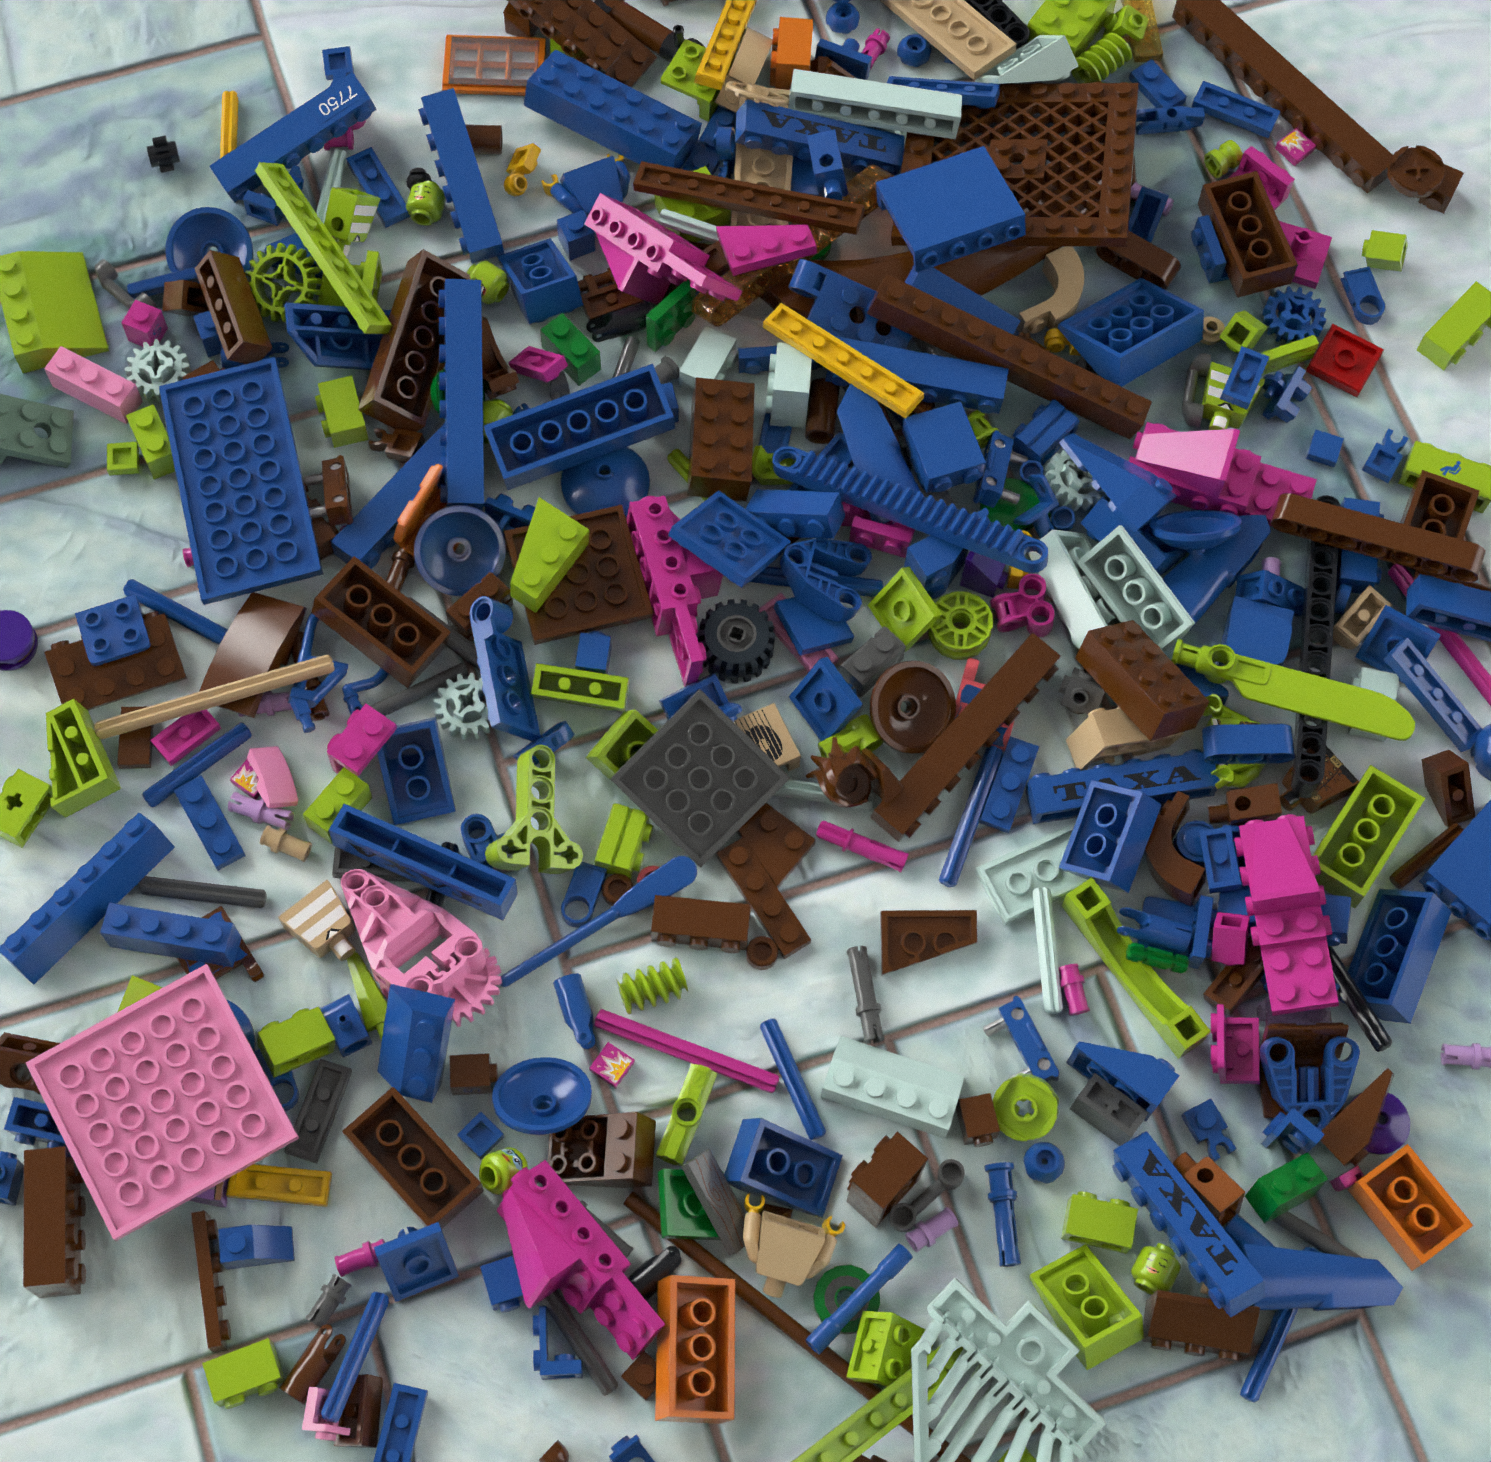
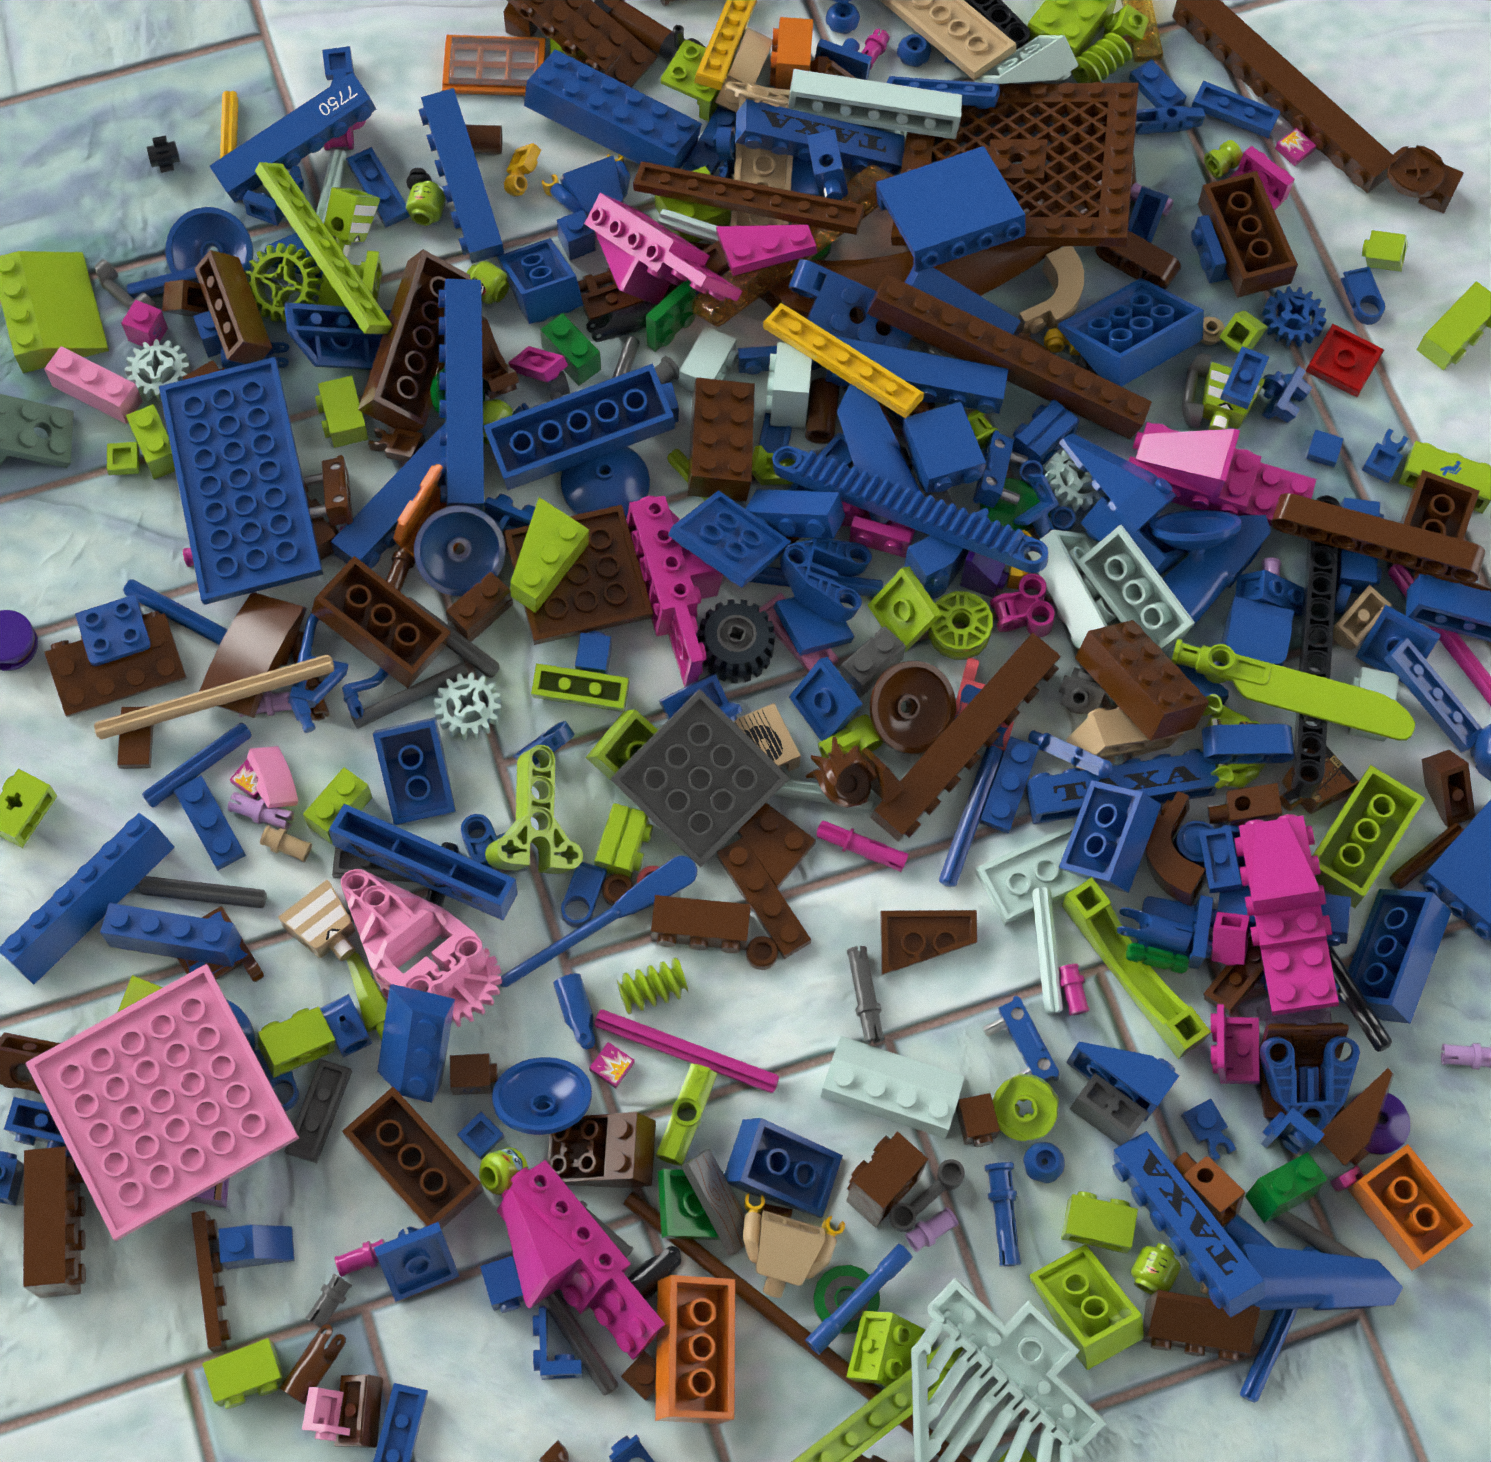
lime wedge [46,699,122,818] -> none
dark pink plate [150,709,221,766] -> none
yellow tile [226,1164,332,1207] -> none
blue axle [321,1292,389,1423] -> none
dark pink bracket [326,703,397,776] -> none
blue hinge [470,596,541,742] -> none
blue axle [760,1018,826,1140] -> none
lime tile [1261,335,1319,375] -> none
dark pink tile [1279,221,1332,289] -> none
none -> piece [1028,730,1112,778]

